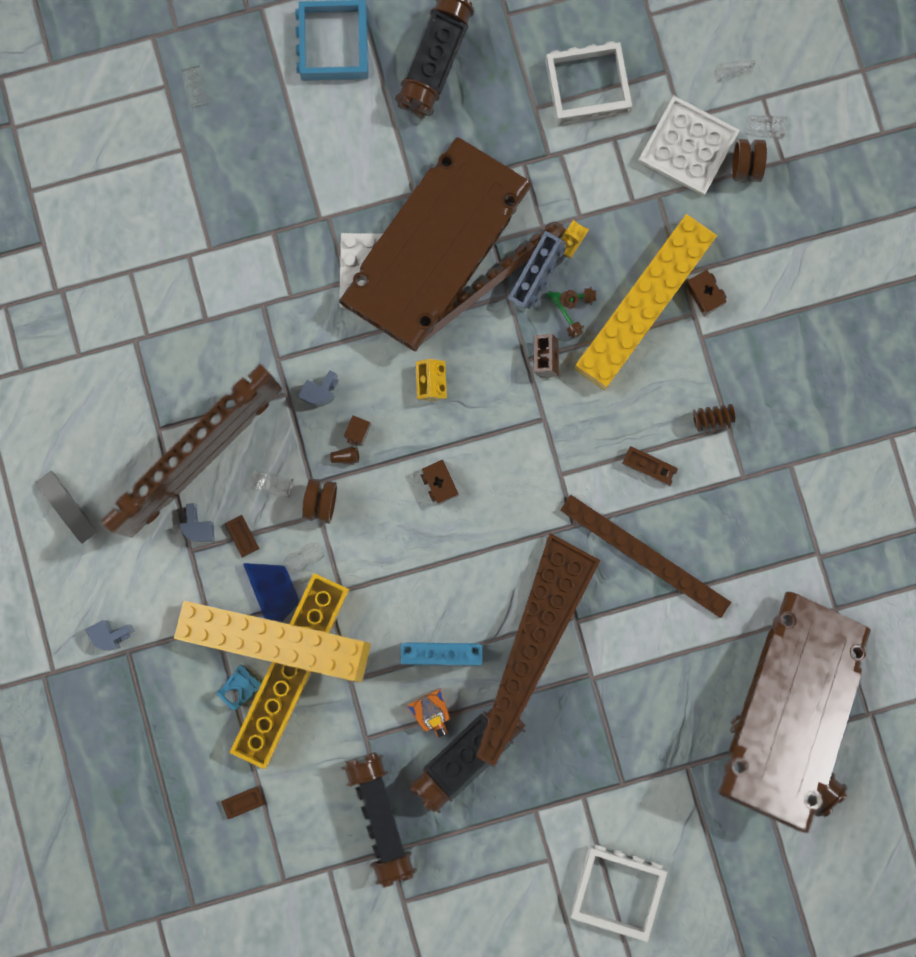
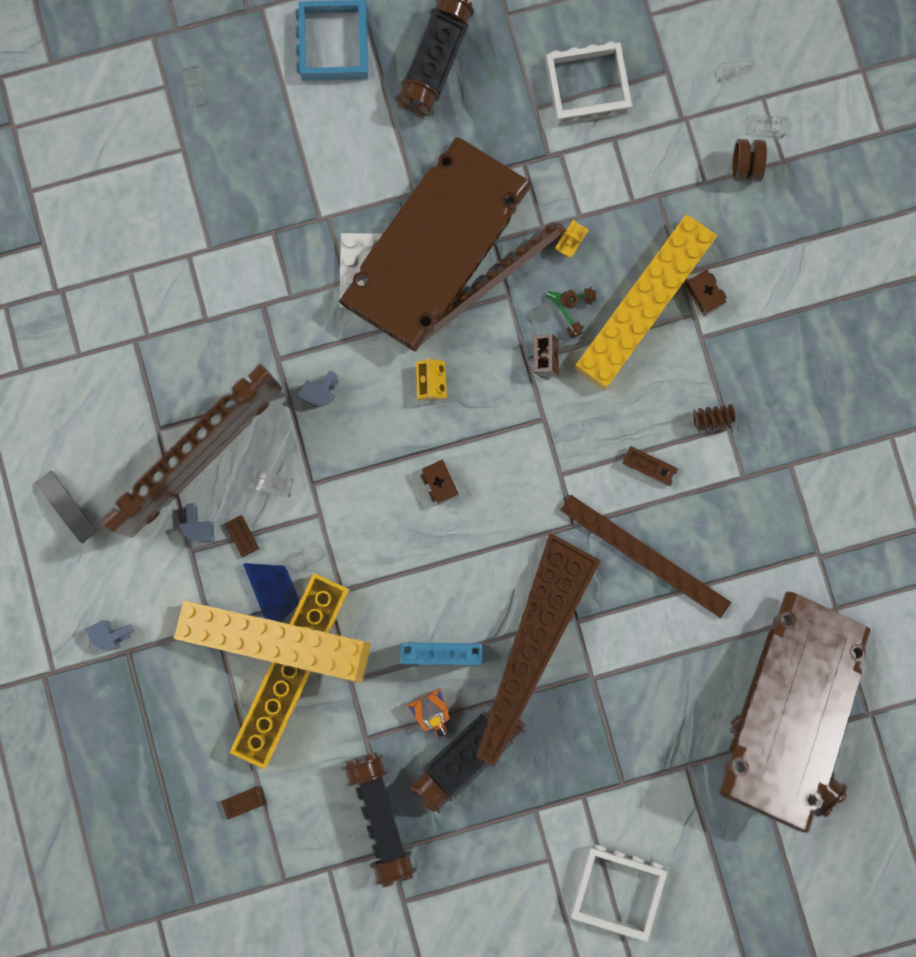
dark azure piece [216,665,262,710] -> none
reddish brown wheel [302,478,337,524] -> none
reddish brown cone [330,446,360,465] -> none
reddish brown brick [344,415,371,447] -> none
sand blue brick [508,231,567,310] -> none
white plate [638,96,740,196] -> none

